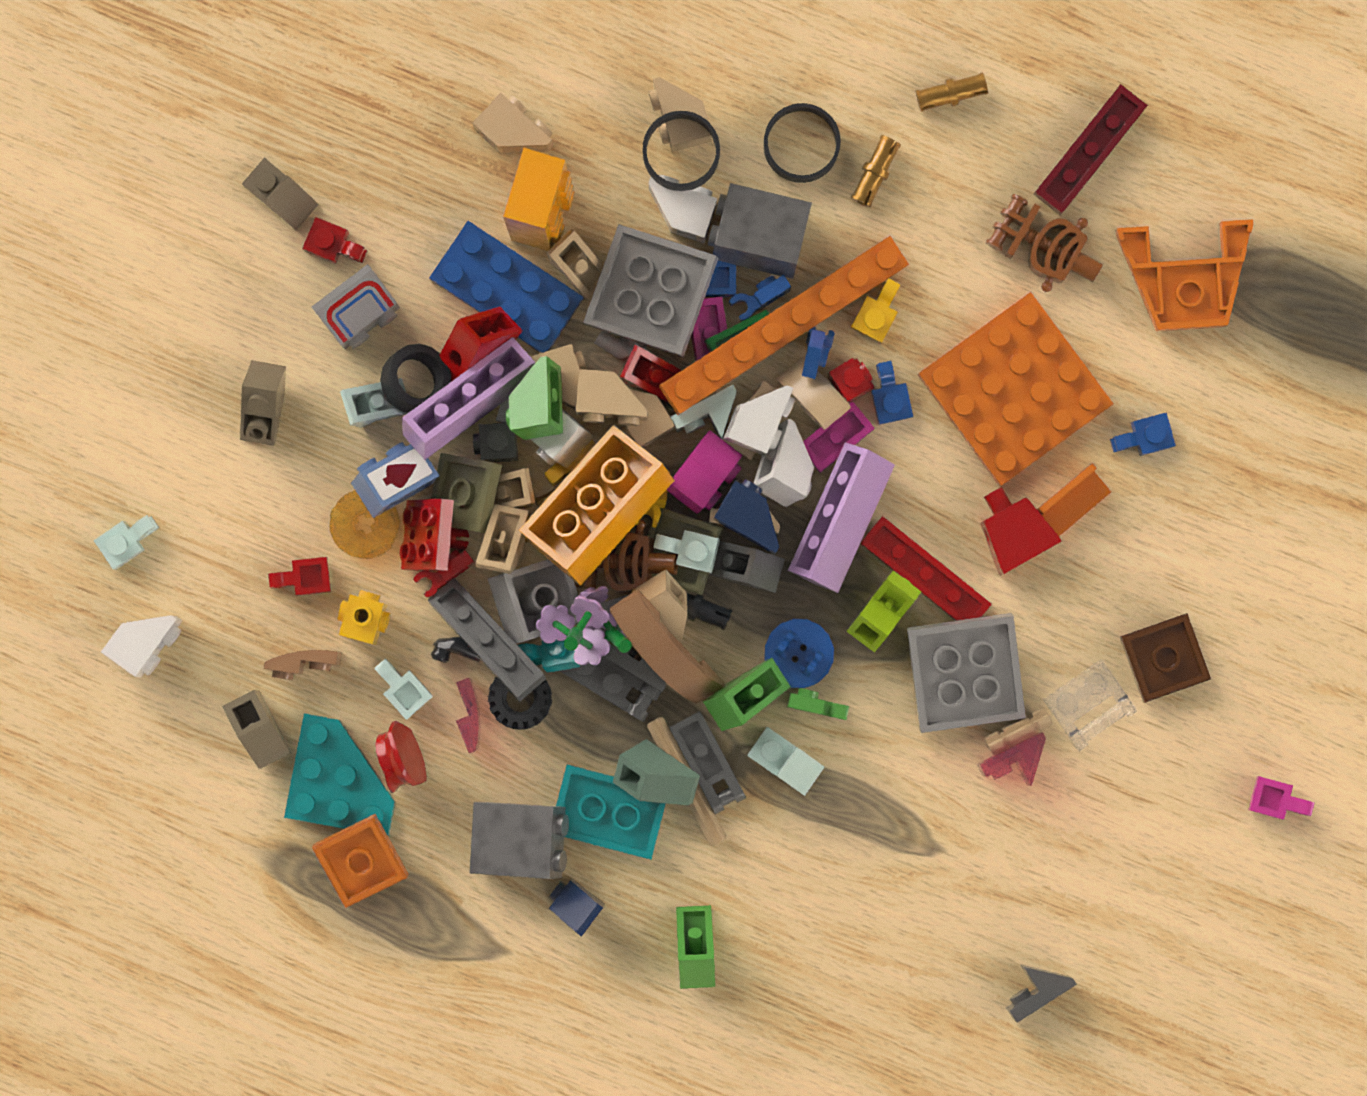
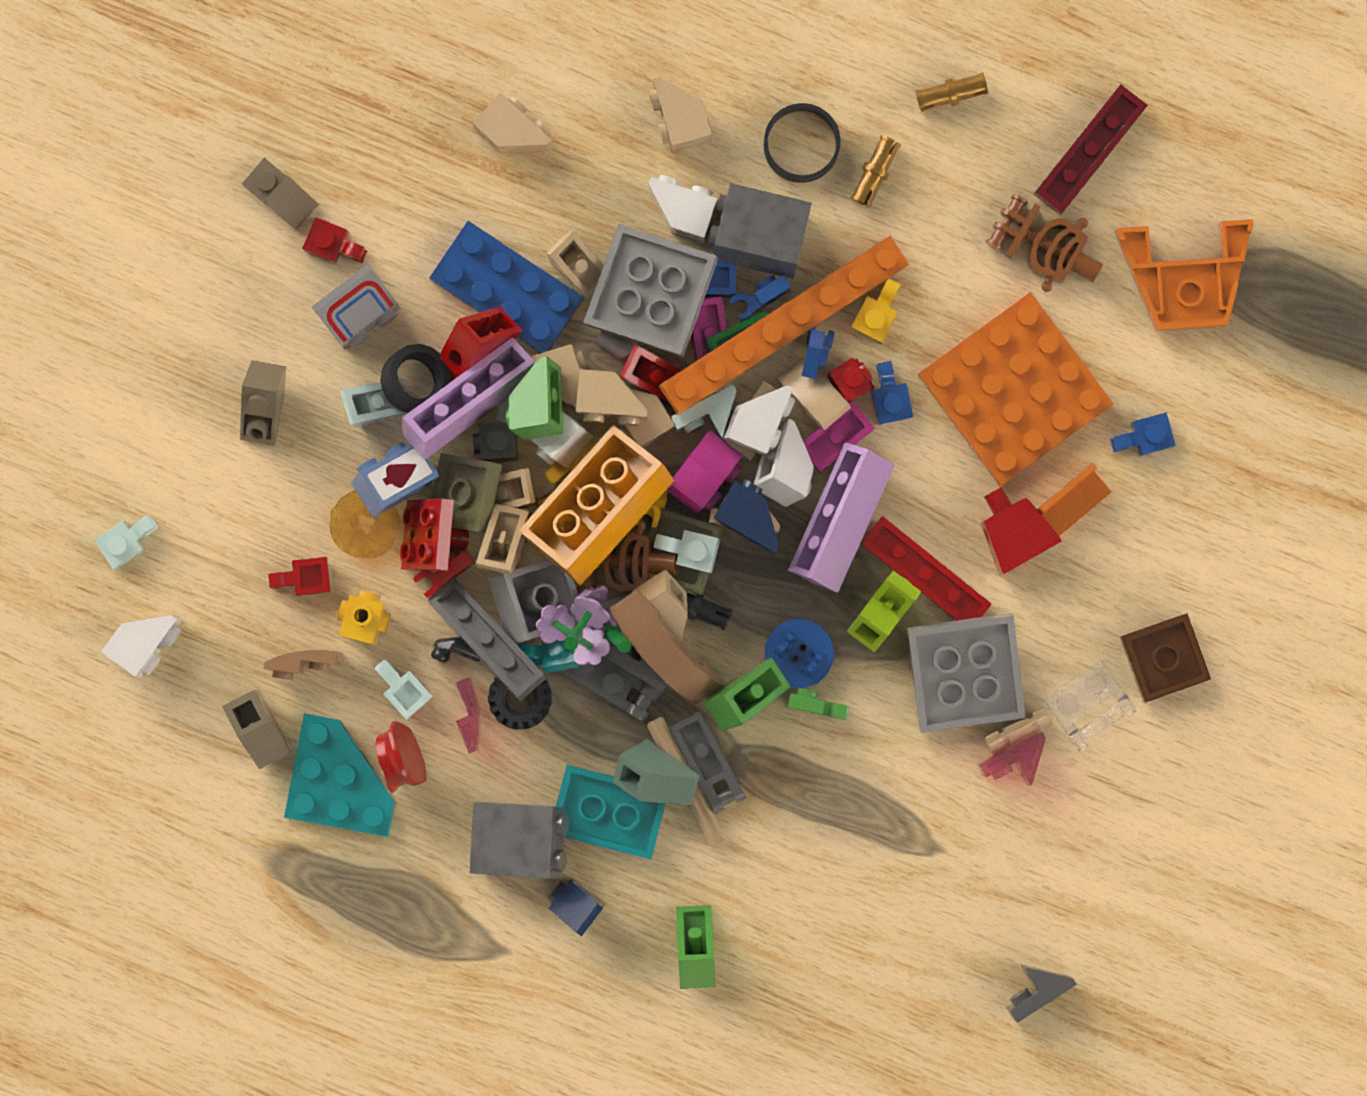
orange plate [312,814,409,908] -> none
light orange brick [503,148,575,251] -> none
black tyre [642,111,720,191] -> none
dark grey slope [709,541,785,593] -> none
light aqua slope [747,727,824,796] -> none
dark pink plate [1248,776,1315,820] -> none

